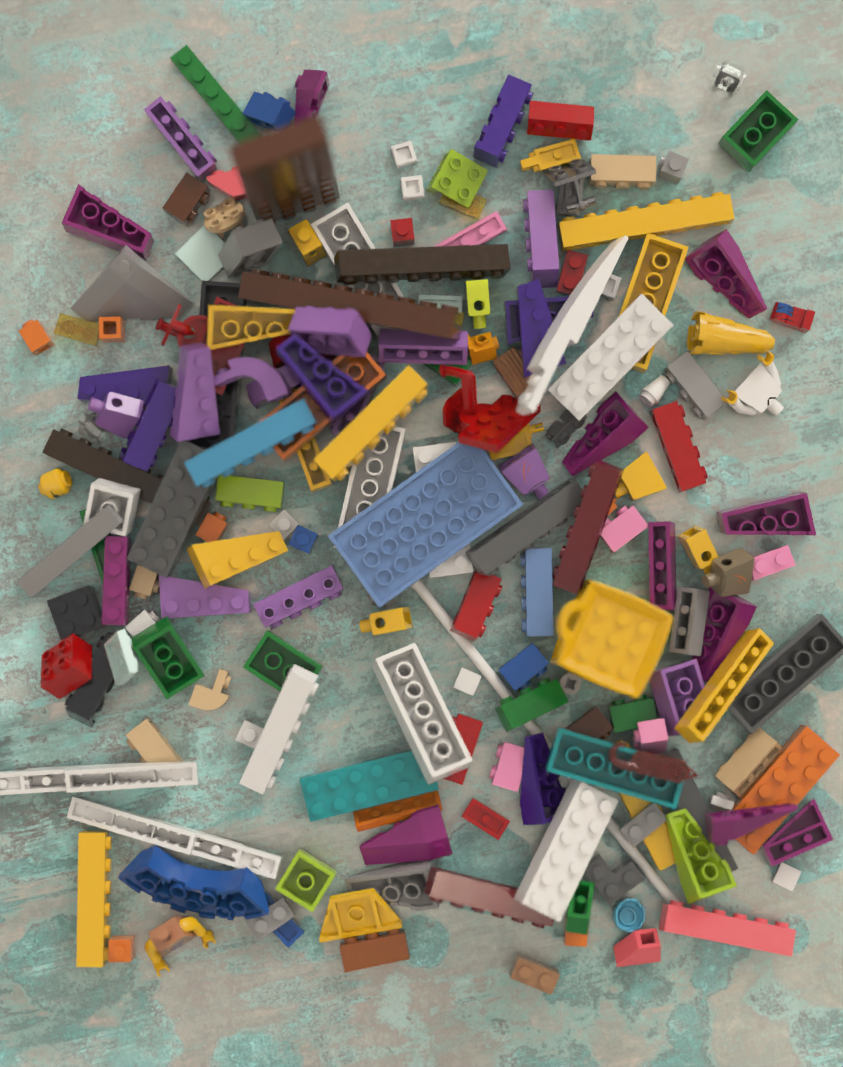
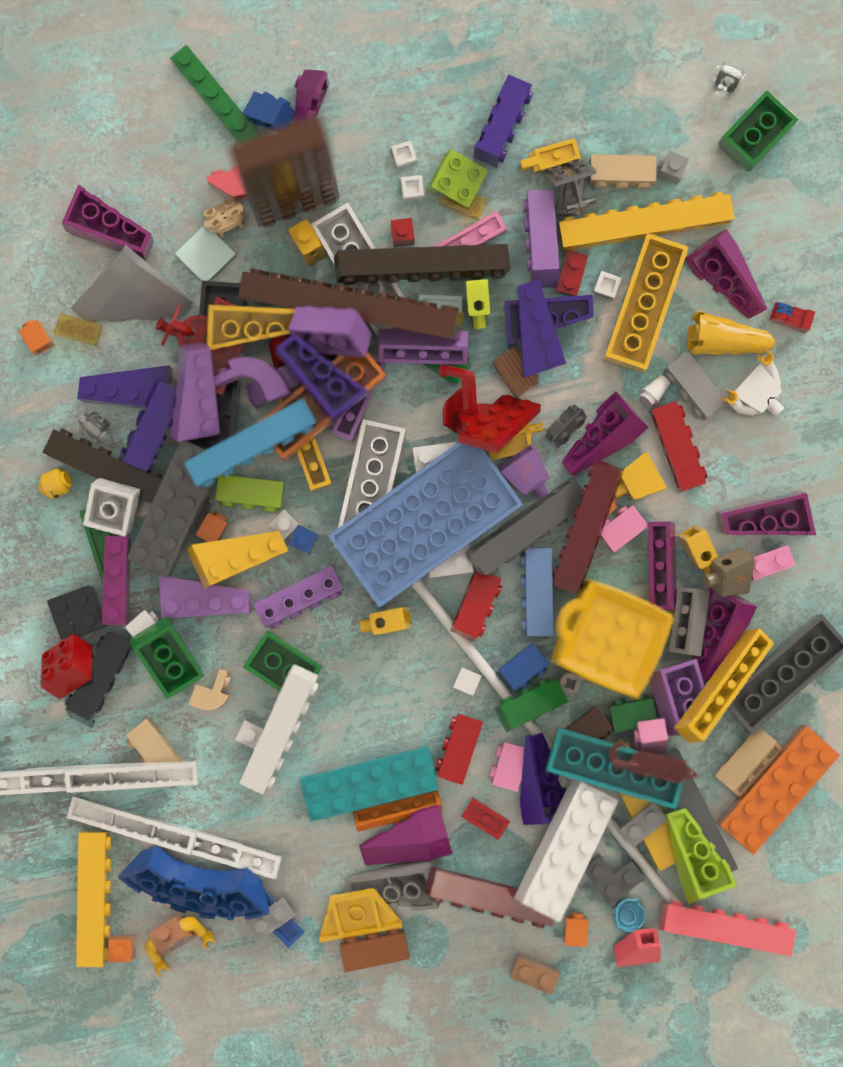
light grey tile [17,504,123,598] -> none
medium lavender torso [87,392,144,439] -> none
orange brick [99,316,125,343] -> none
light aqua plate [104,629,138,686] -> none
tan brick [129,565,160,599] -> none
medium lavender brick [144,96,218,182] -> none
reddish brown brick [163,172,211,227] -> none
light grey brick [218,219,283,278] -> none
lime brick [275,848,337,913] -> none
yellow brick [314,365,428,482] -> none
white brick [372,643,473,785] -> none
light orange brick [468,332,500,365] -> none
white slope [516,235,628,416] -> none
red brick [527,100,594,141] -> none
white brick [547,294,673,421] -> none
green brick [565,881,594,935] -> none
magenta wedge [705,803,798,846] -> none
white plate [707,791,734,810] -> none
magenta wedge [760,799,833,867] -> none
white tile [771,862,802,891] -> none

